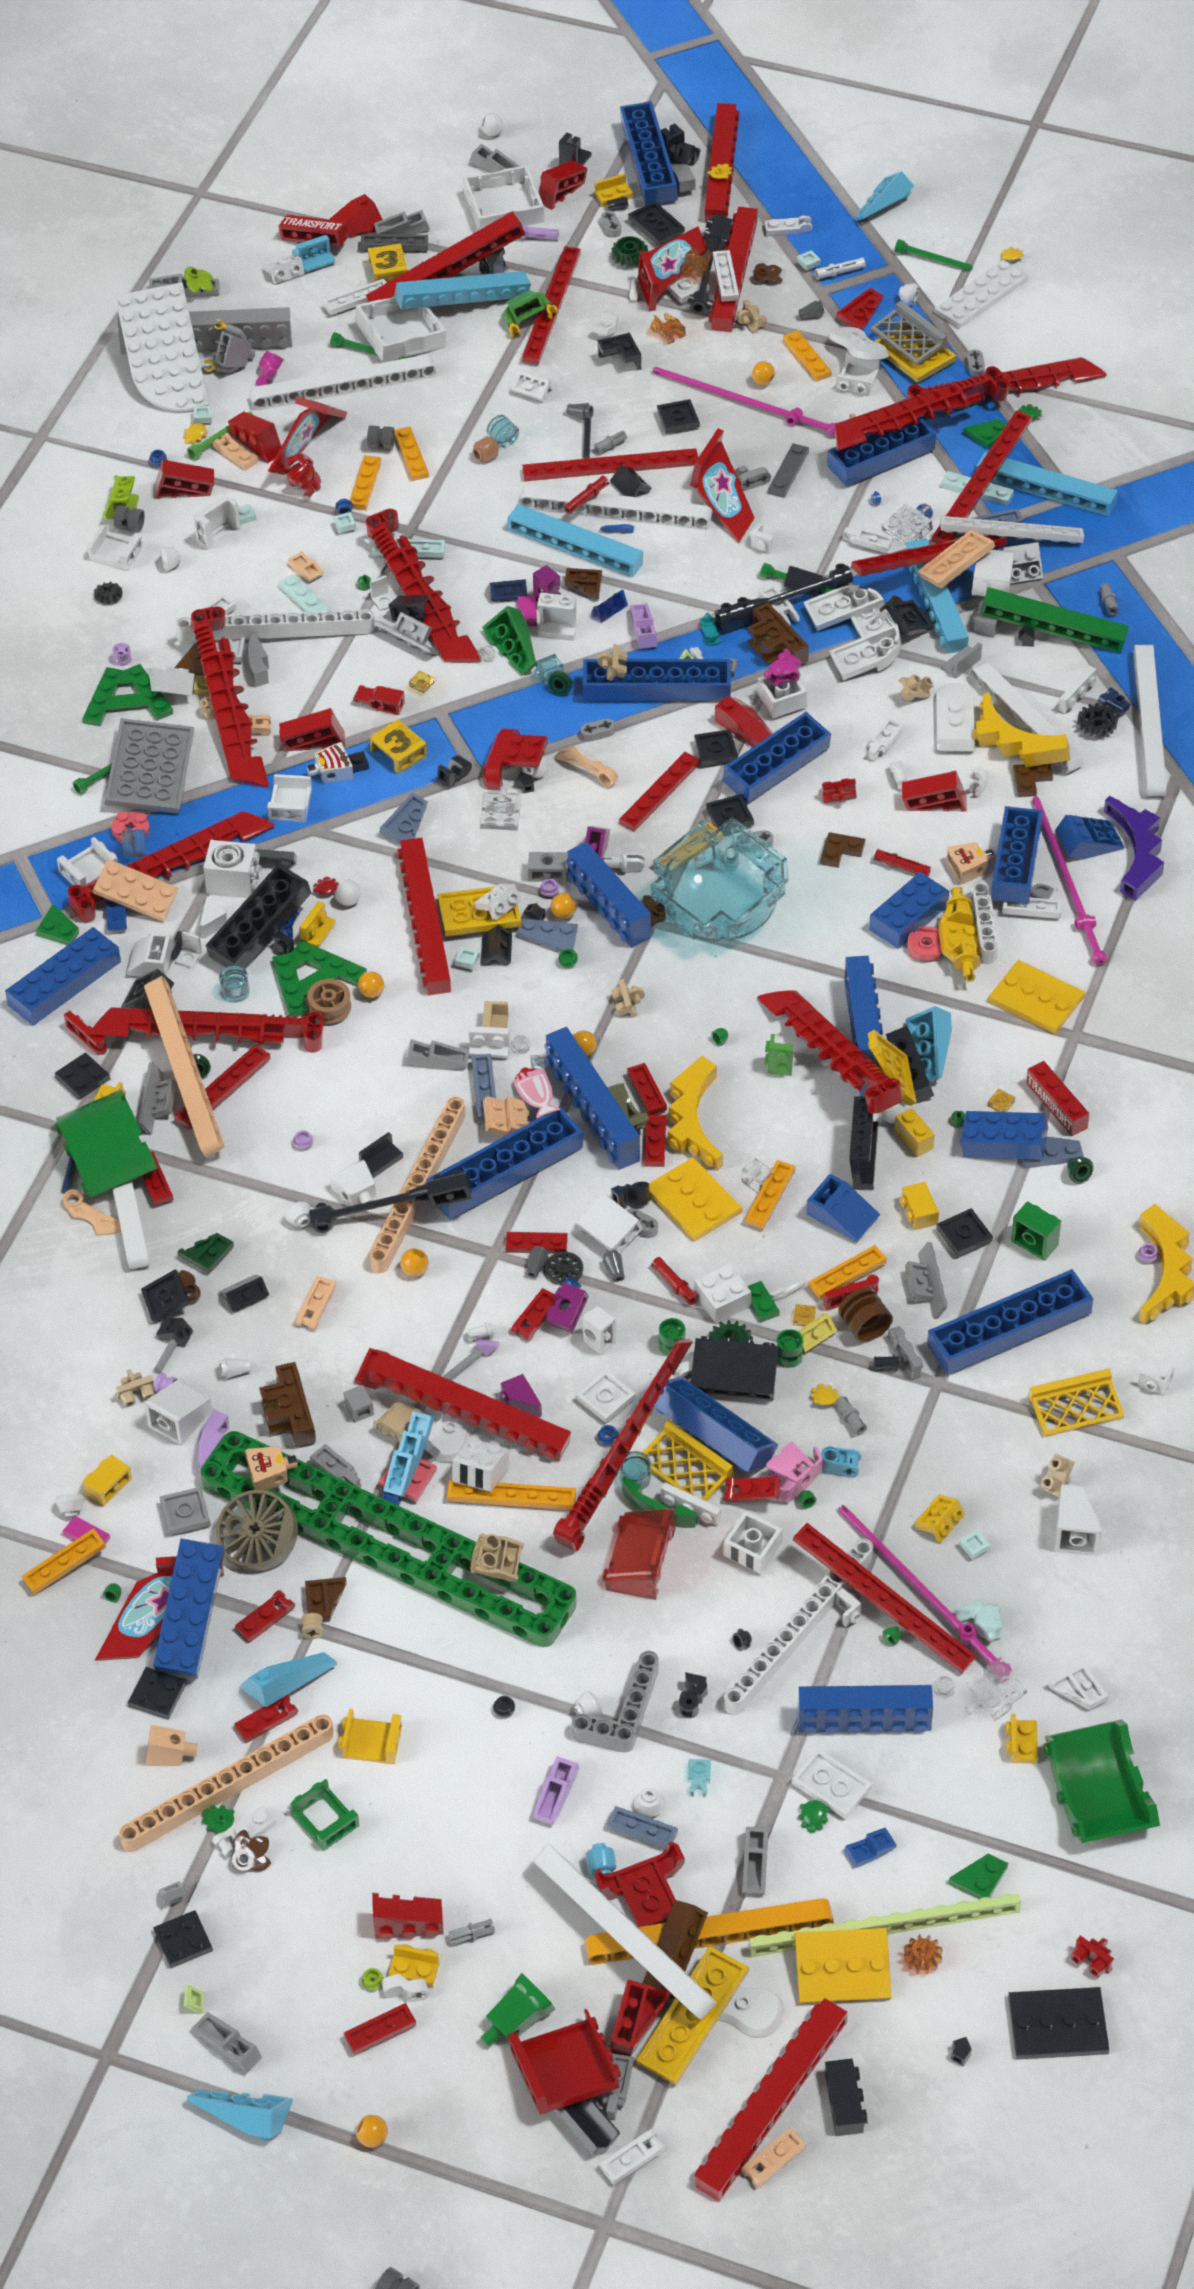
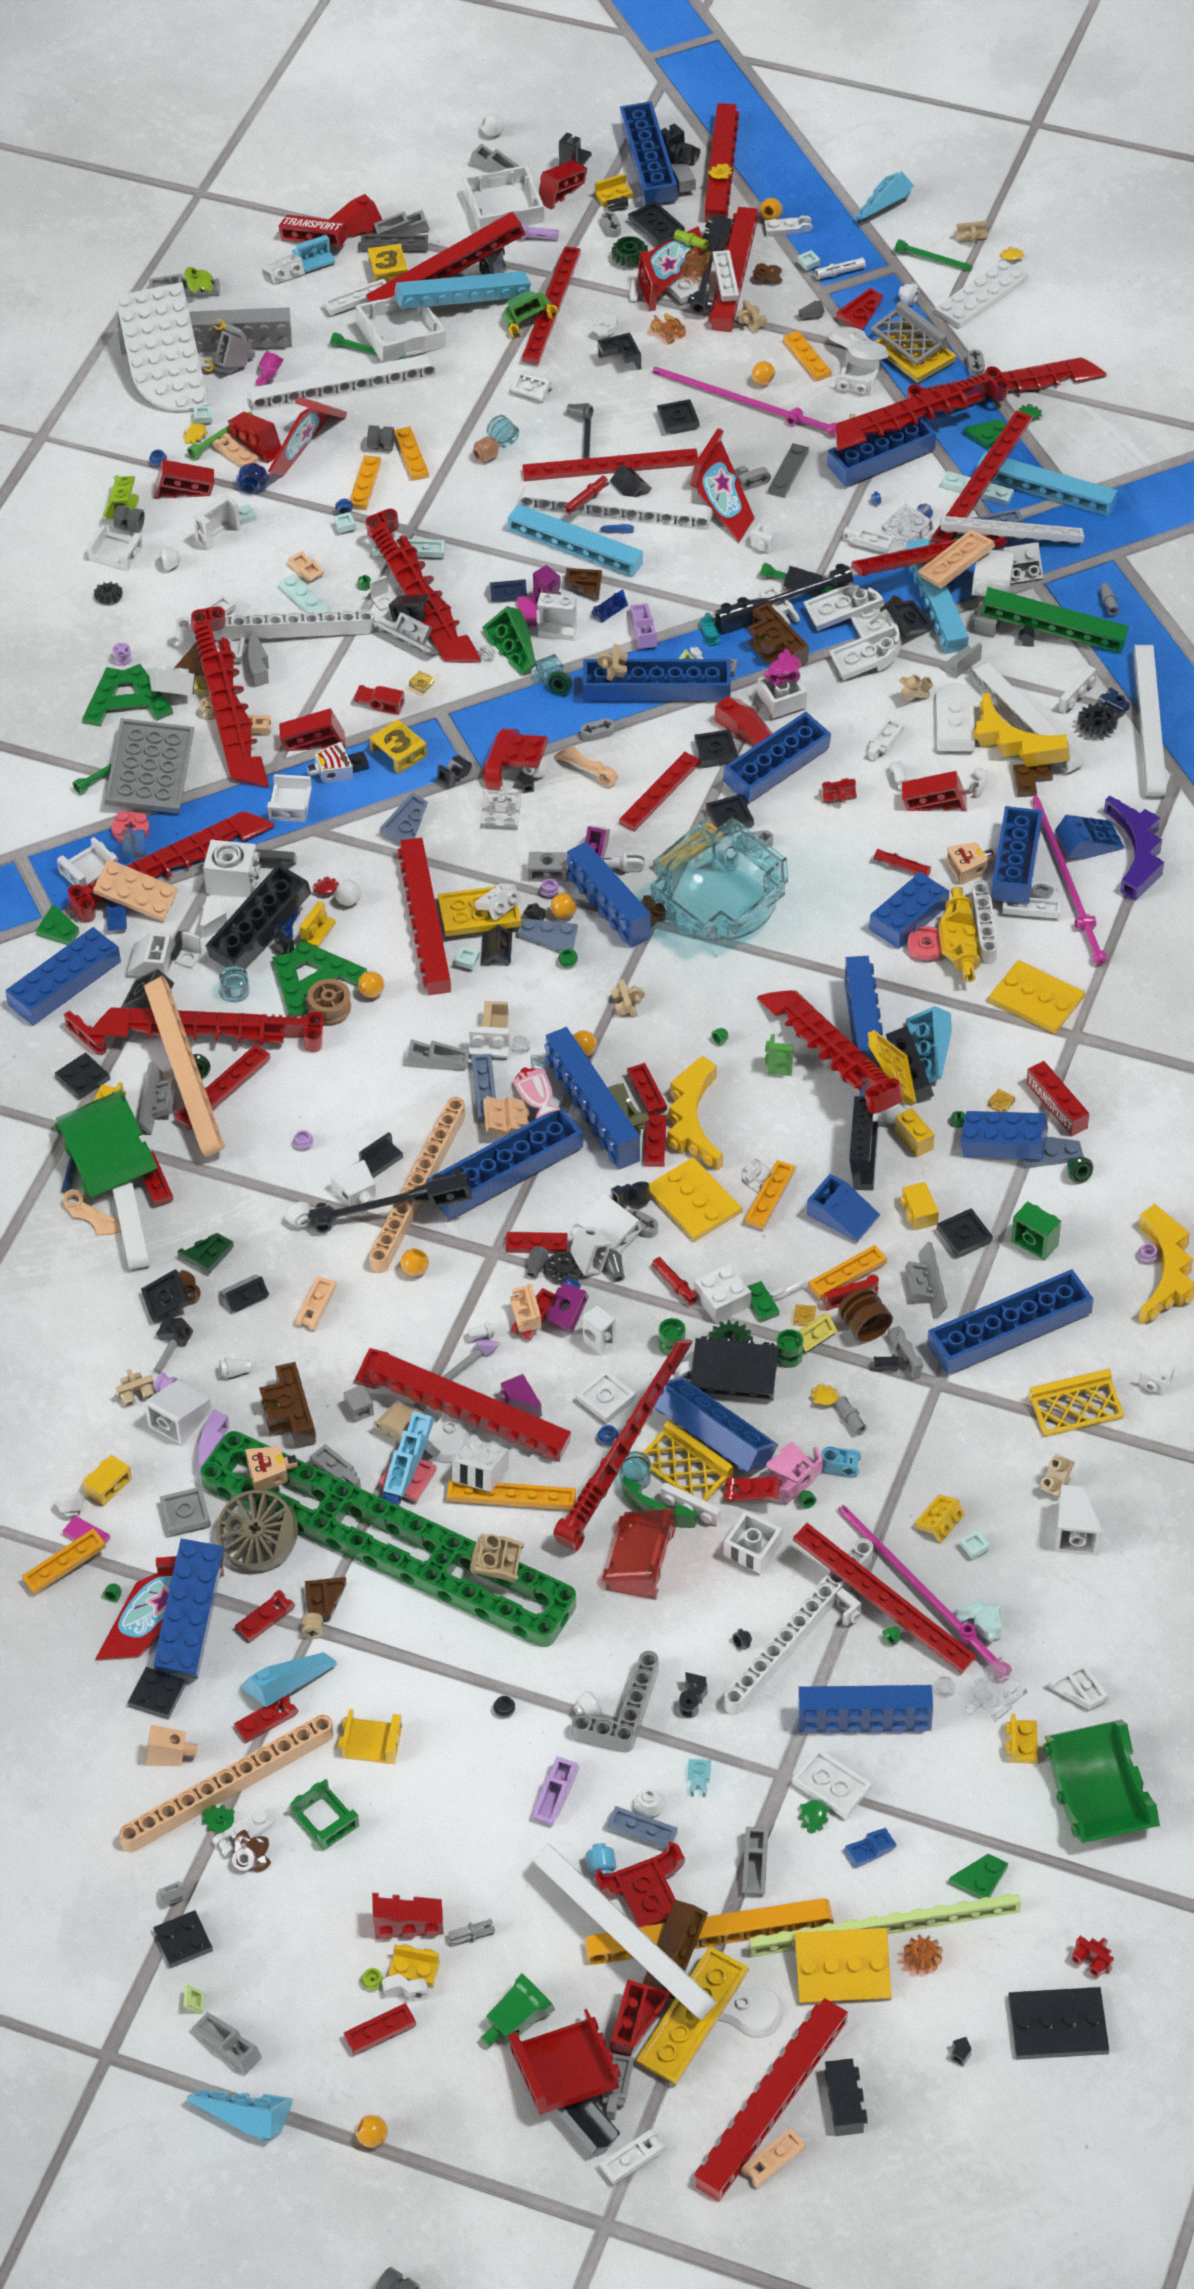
red helmet [281,454,322,497] -> none
light grey axle [594,431,627,454] -> none
reddish brown plate [820,832,866,868] -> none
none -> clear blue plant [236,463,270,494]
none -> light nougat hinge [510,1283,541,1333]
none -> white torso [570,1226,612,1276]
none -> lime pin [674,229,708,250]
none -> light orange piece [760,198,783,220]
none -> tan hips [956,221,987,241]

